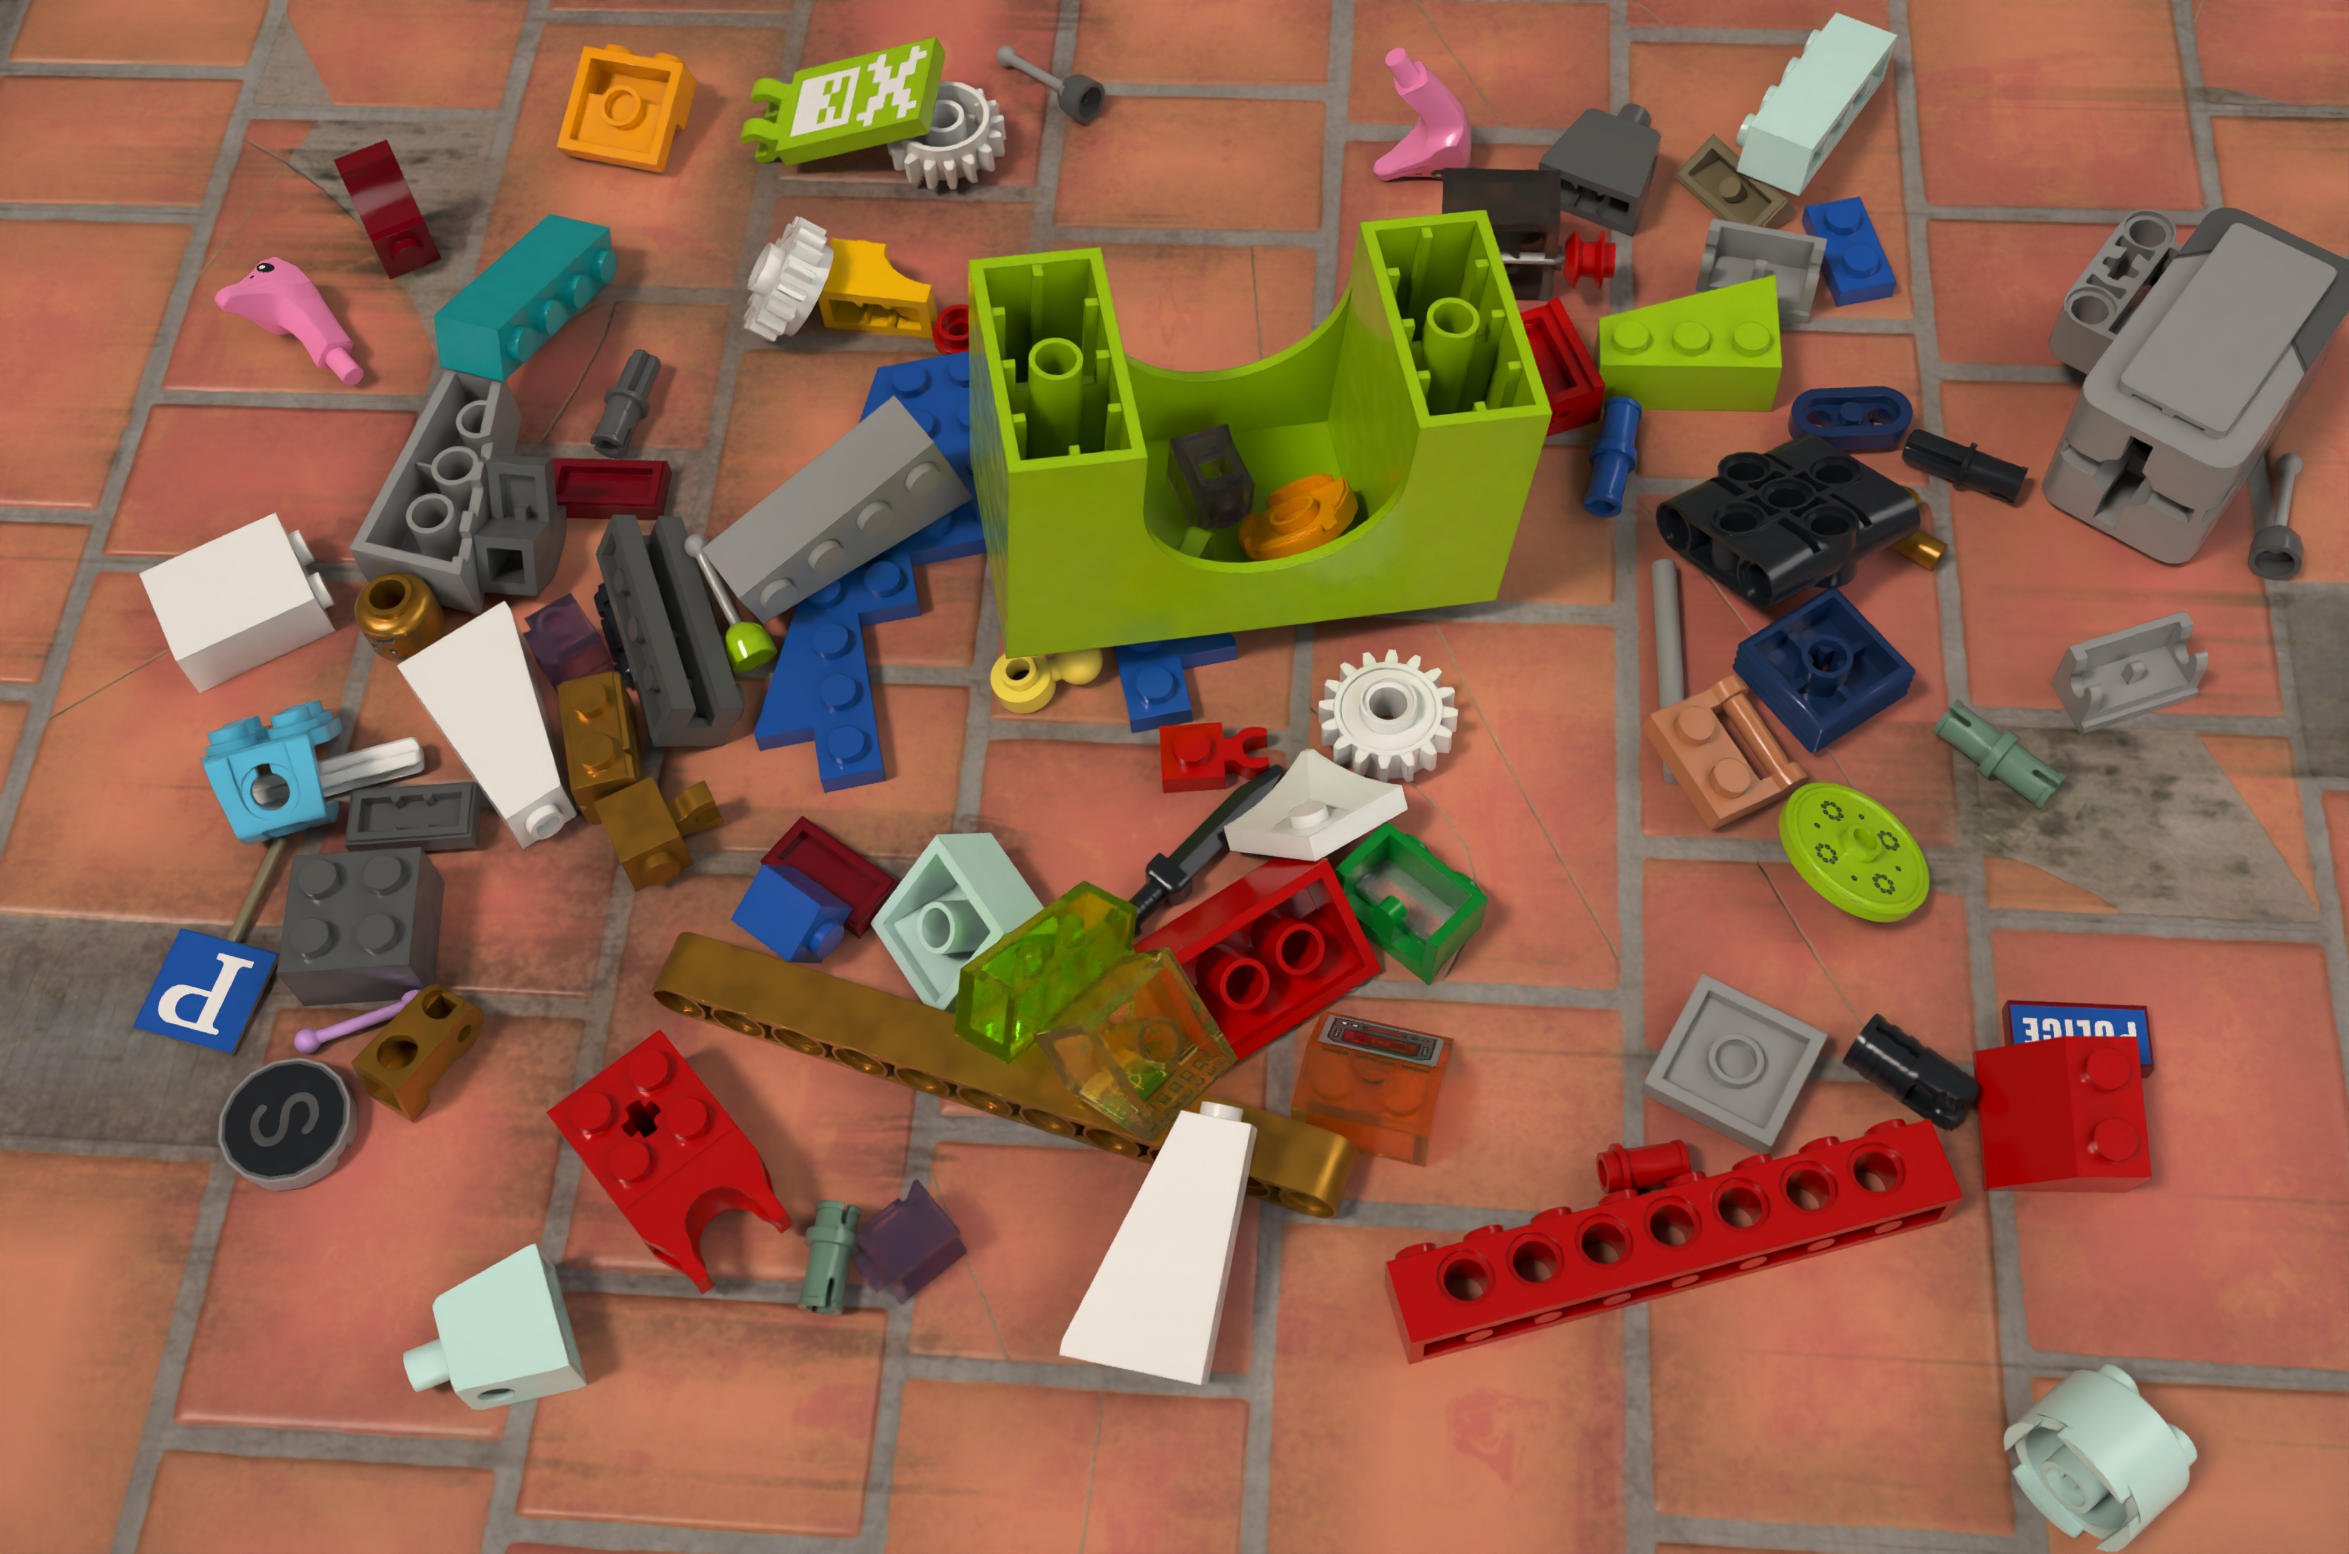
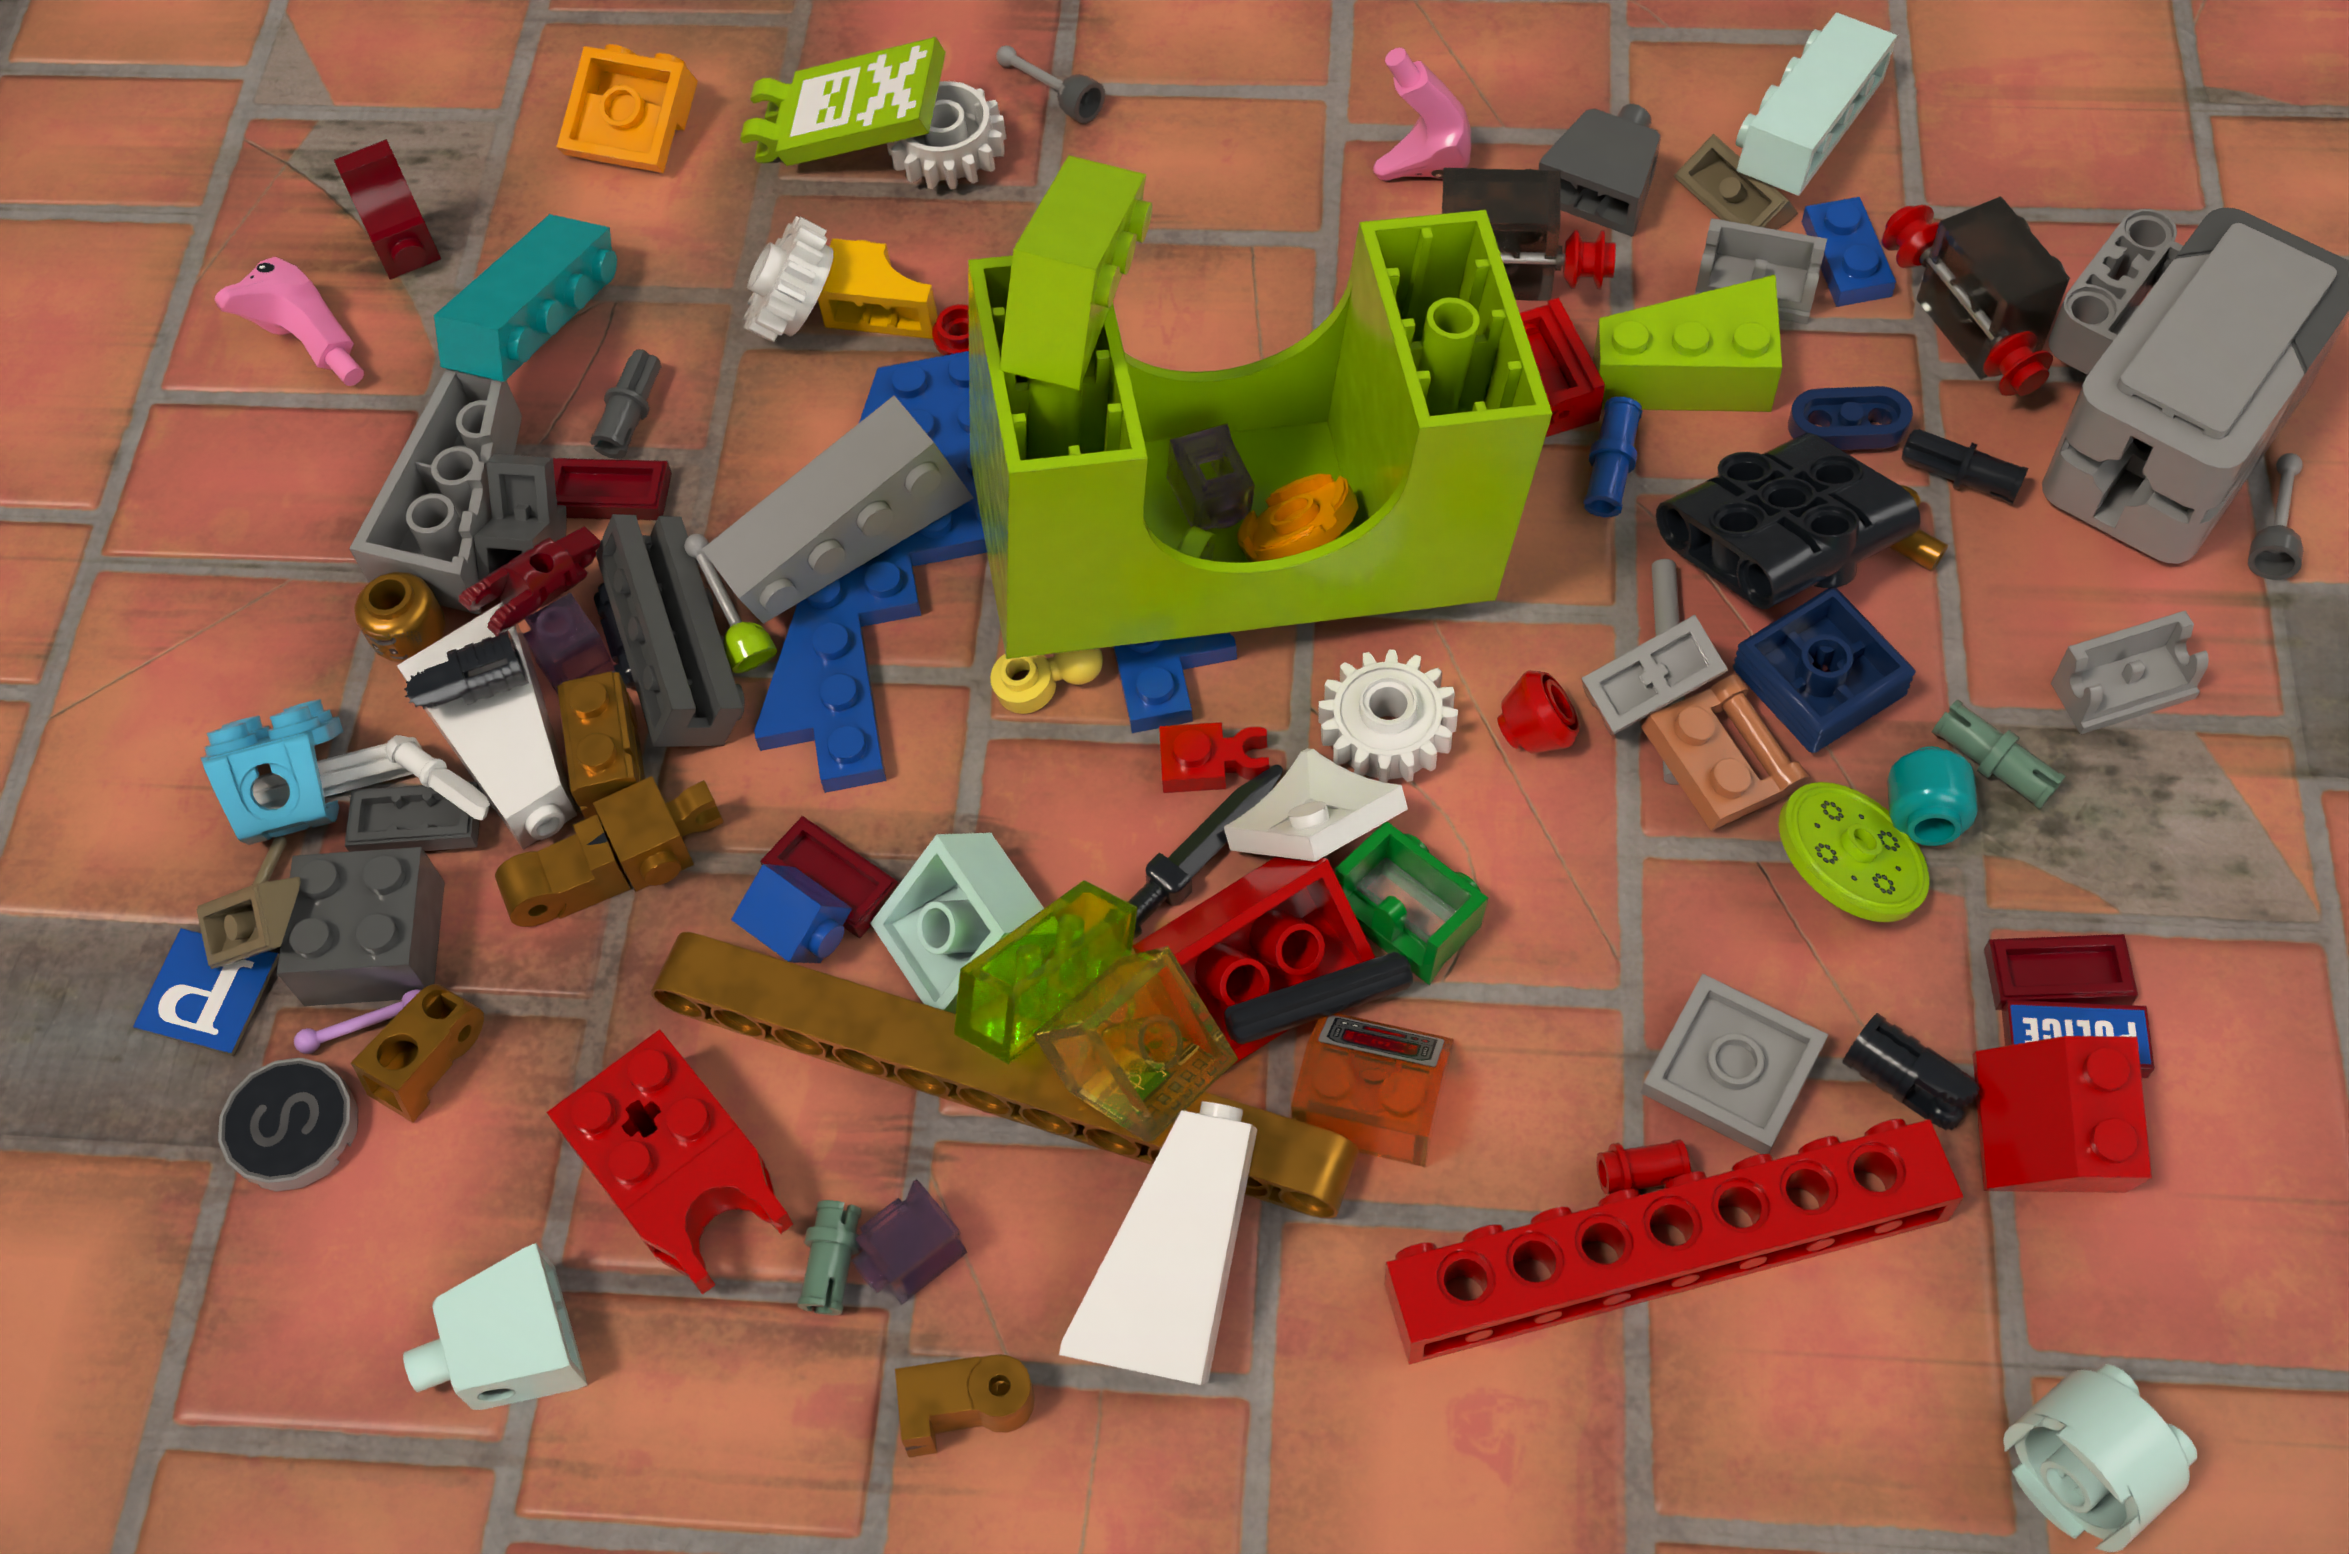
white brick [139,512,335,693] -> none
none -> dark tan slope [196,877,301,969]
none -> white piece [385,735,490,820]
none -> black hinge [404,630,529,709]
none -> dark red hinge [458,526,601,636]
none -> pearl gold leg [495,814,631,927]
none -> pearl gold leg [895,1355,1035,1458]
none -> lime wedge [999,155,1152,390]
none -> black axle [1224,952,1413,1044]
none -> red cone [1497,670,1580,753]
none -> light grey hinge [1582,615,1728,736]
none -> clear smoke brick [1881,196,2070,396]
none -> teal head [1887,746,1978,846]
none -> dark red tile [1984,934,2138,1010]

